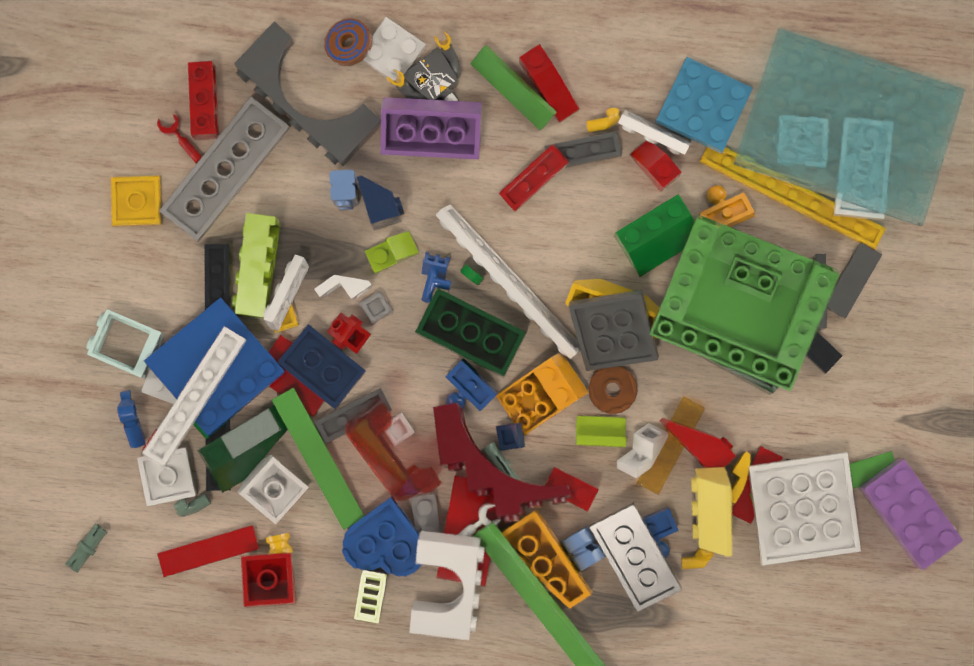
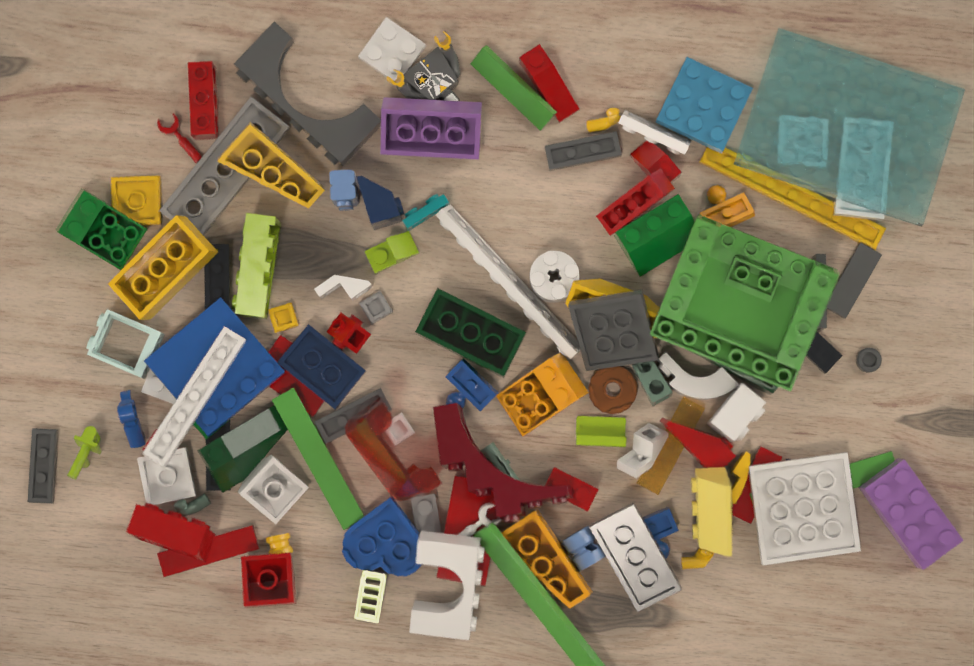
sand green pin [65,523,108,573] -> none
white plate [264,255,309,331] -> none
dark orange tile [324,18,372,67] -> none
blue arm [421,252,451,303] -> none
green tile [460,263,485,286] -> none
dark blue plate [496,422,525,451] -> none
red tile [499,144,570,212] -> none
none -> dark grey tile [27,428,58,504]
none -> green slope [56,188,147,270]
none -> lime arm [67,426,102,480]
none -> yellow brick [108,215,218,320]
none -> red brick [126,502,216,562]
none -> yellow wedge [217,122,325,209]
none -> teal plate [402,194,450,231]
none -> white brick [529,251,579,303]
none -> red brick [596,169,675,236]
none -> sand green leg [632,361,673,407]
none -> white arch [657,352,739,400]
none -> white brick [706,383,766,442]
none -> dark grey tile [856,348,882,373]

